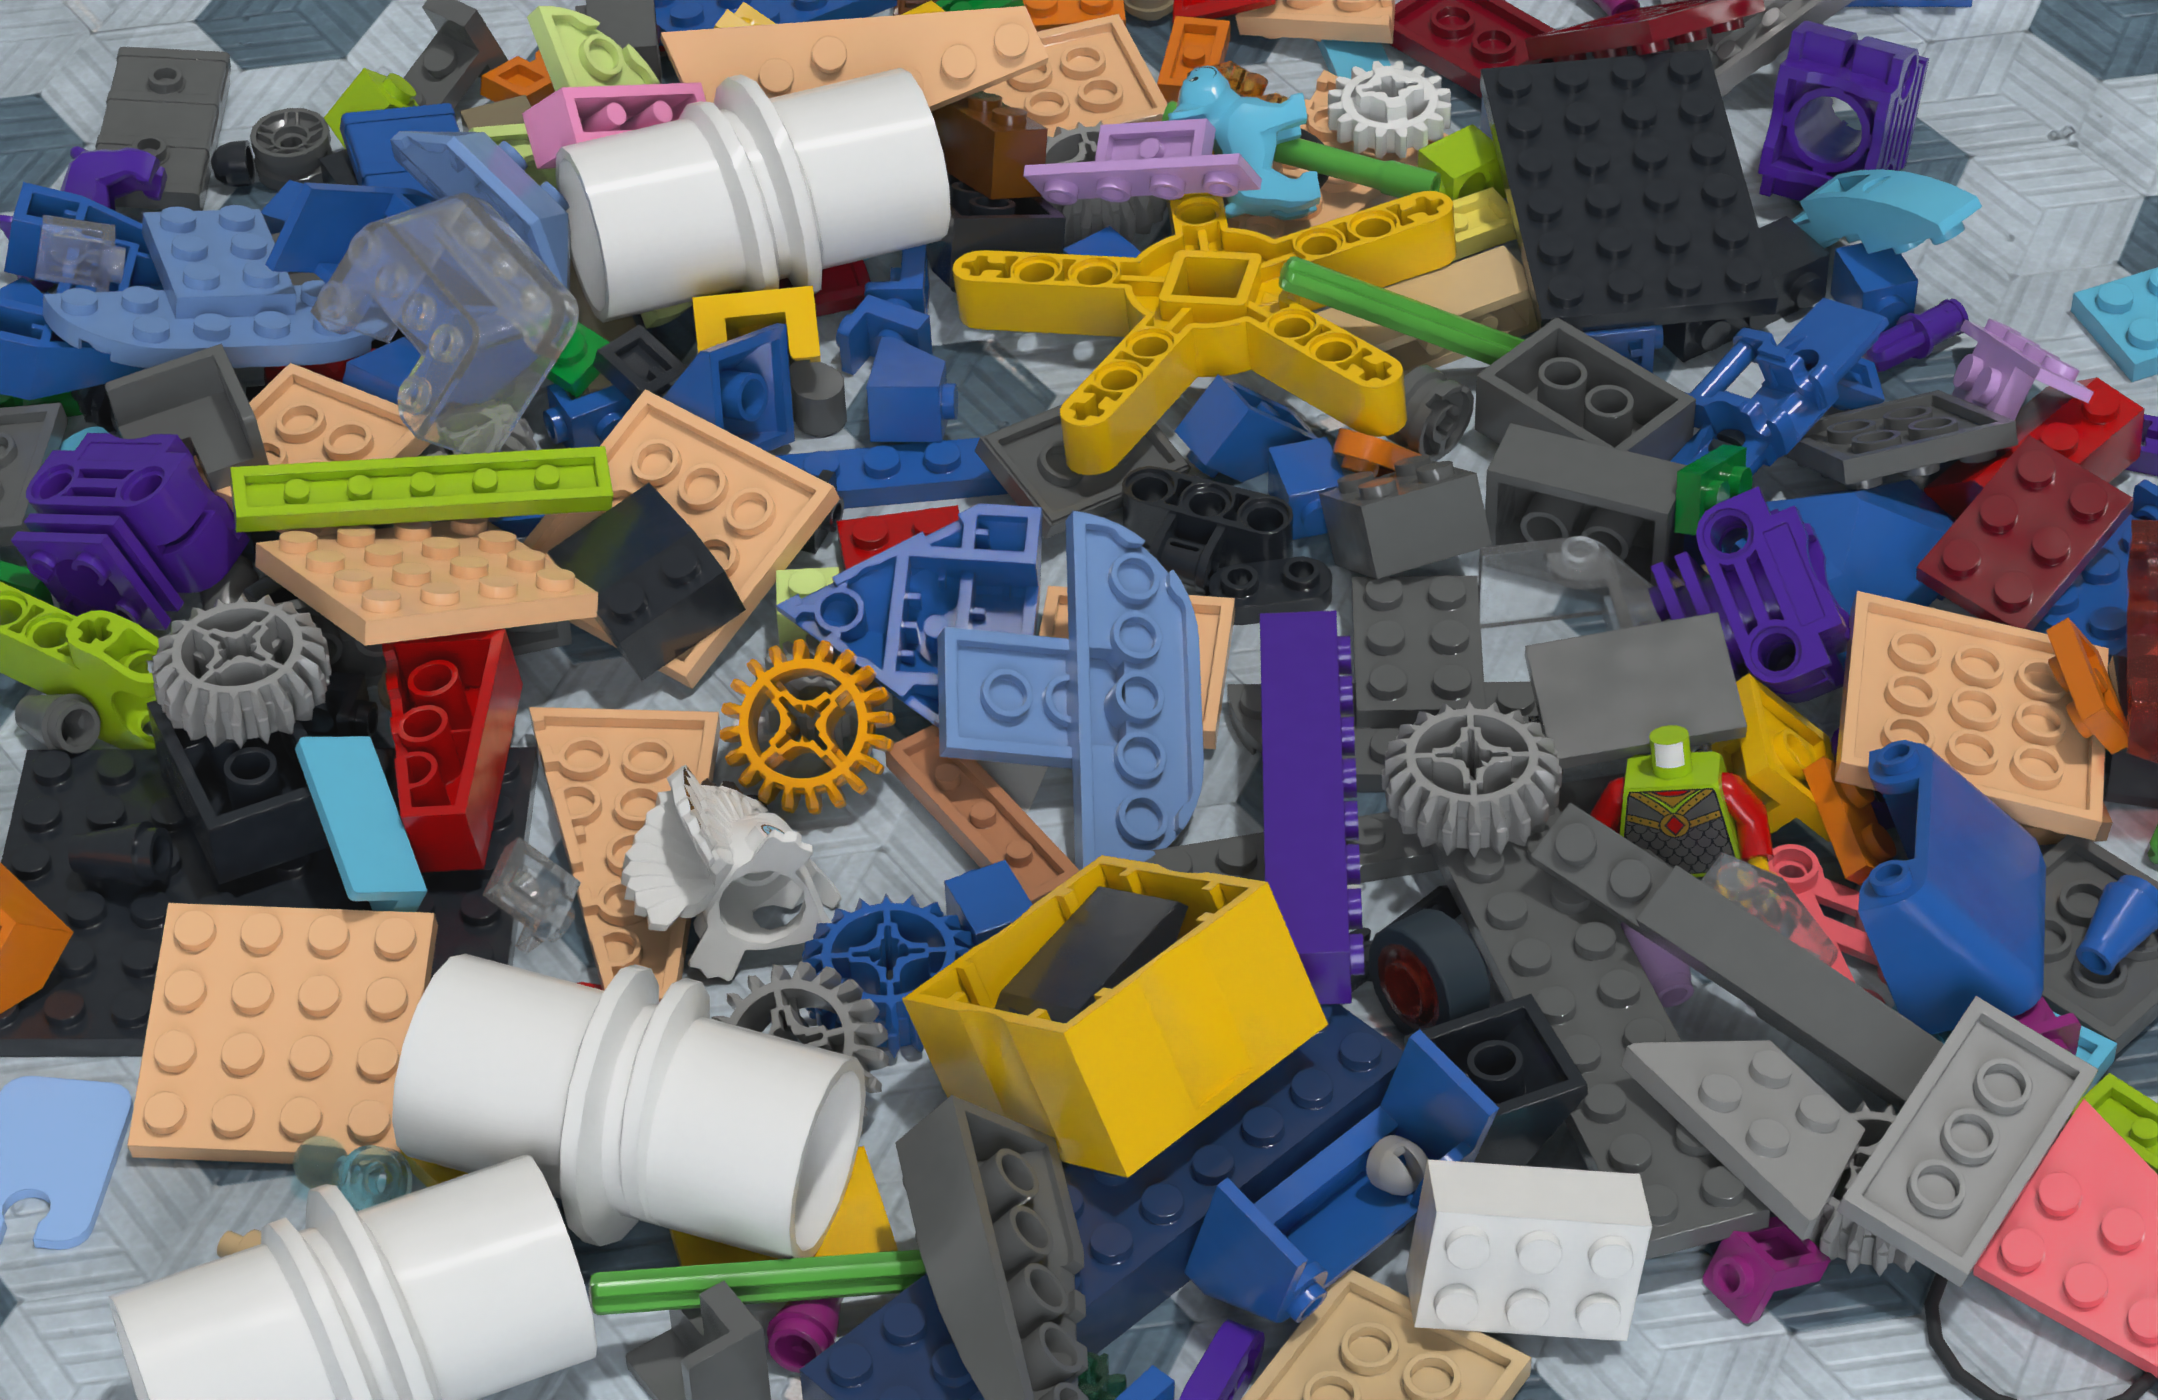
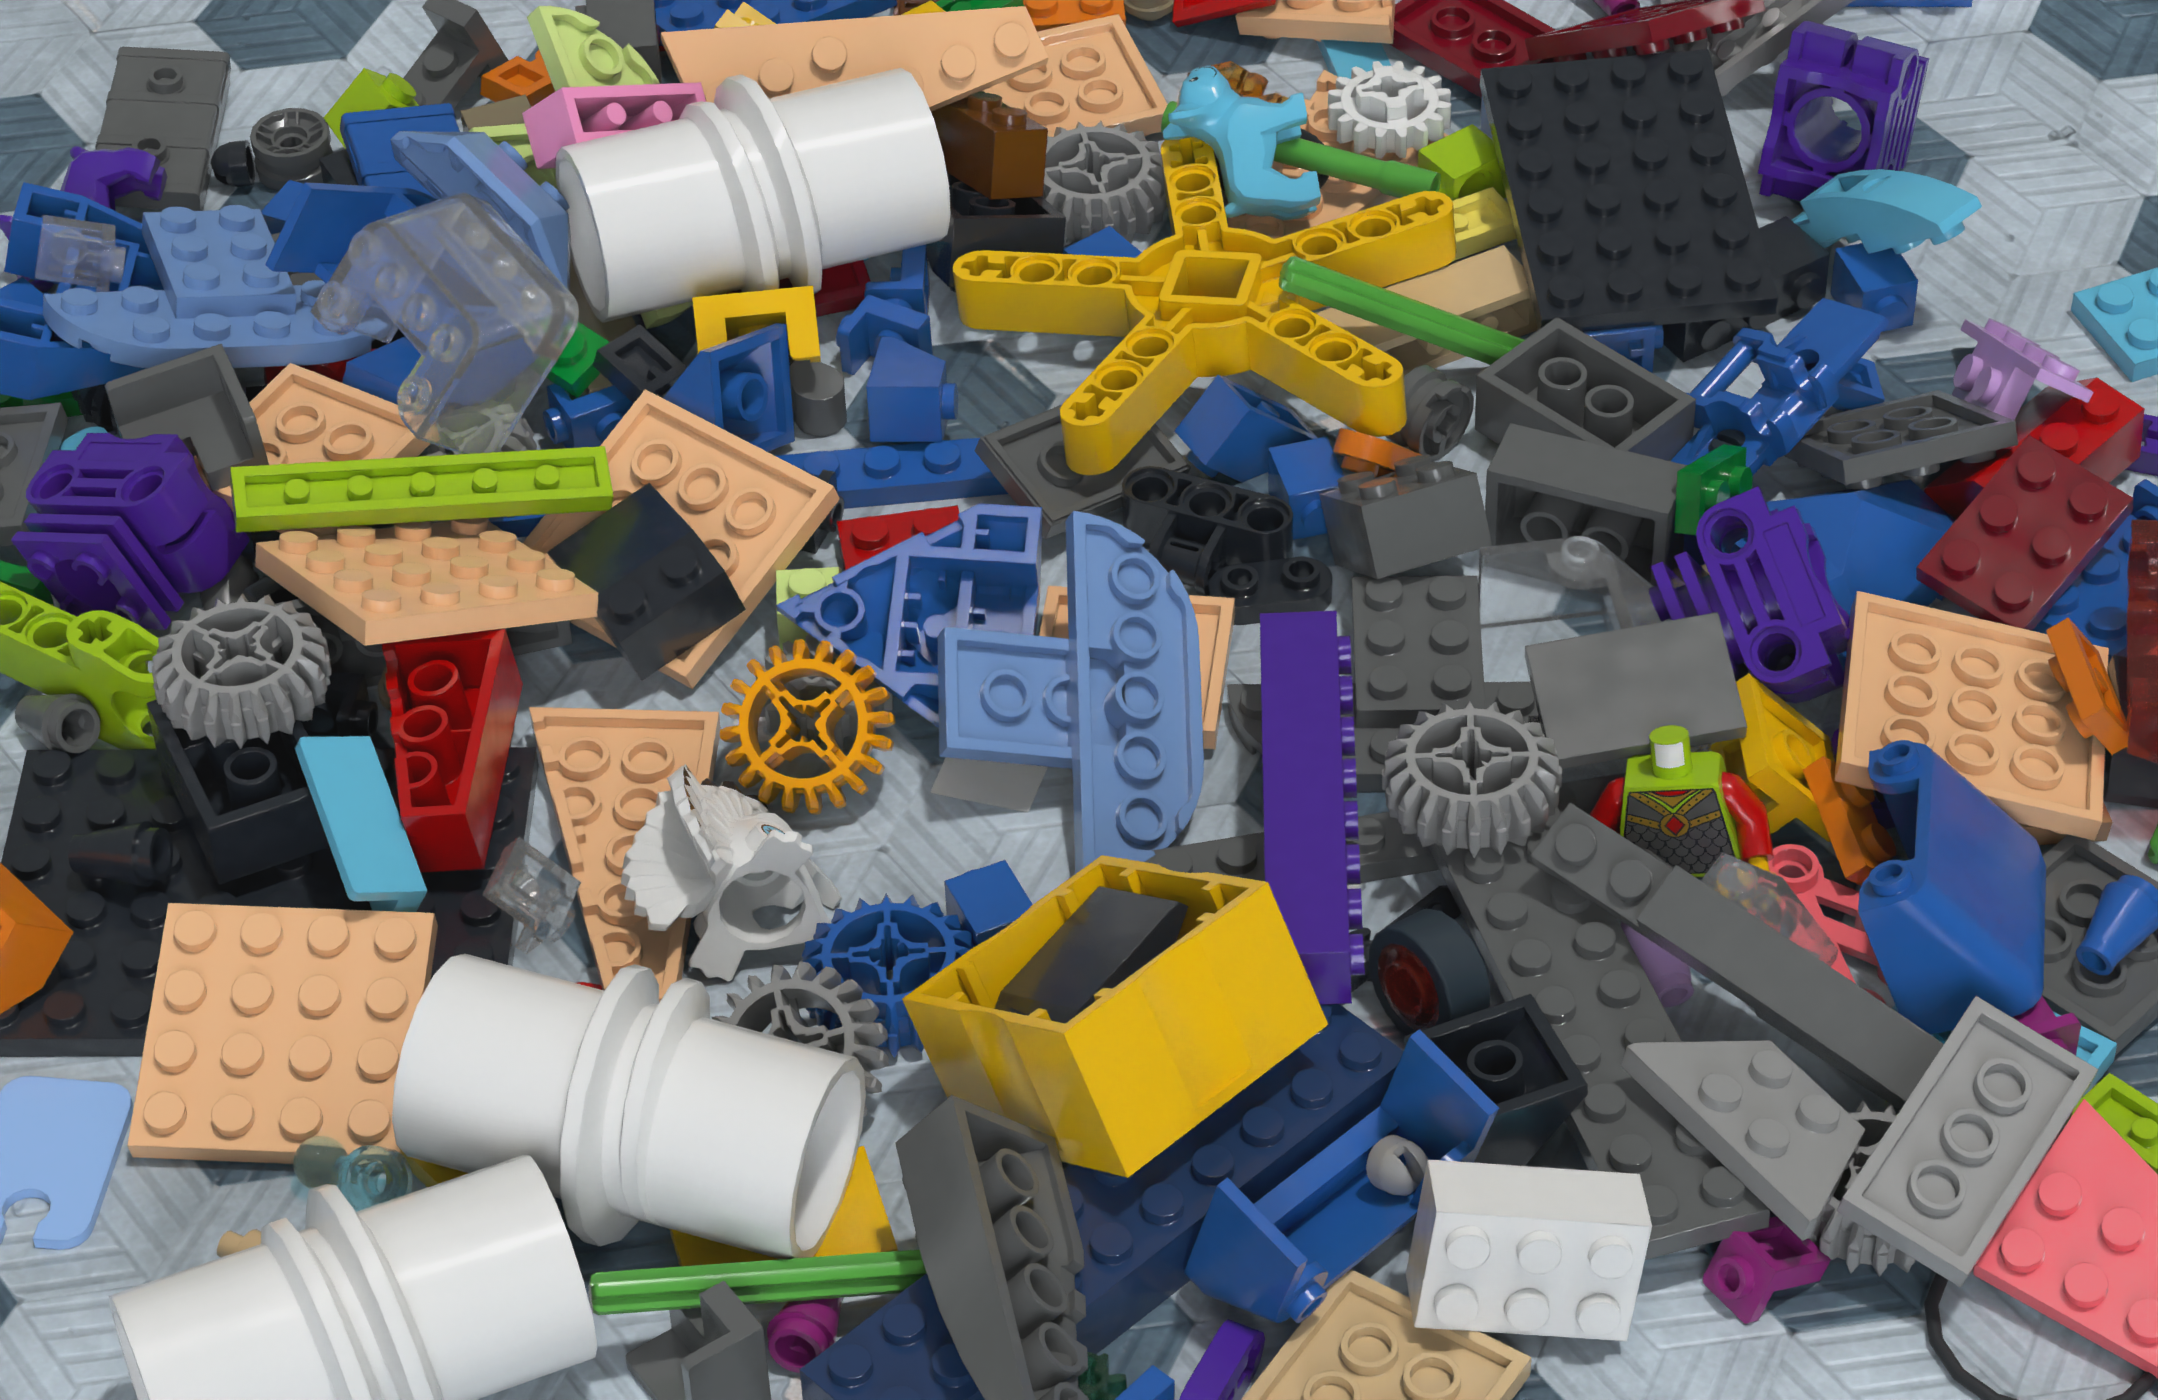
nougat plate [885,724,1080,904] -> none
lavender bracket [1023,118,1262,205] -> none
orange plate [1157,16,1230,103] -> none
dark purple axle [1862,298,1969,372] -> none

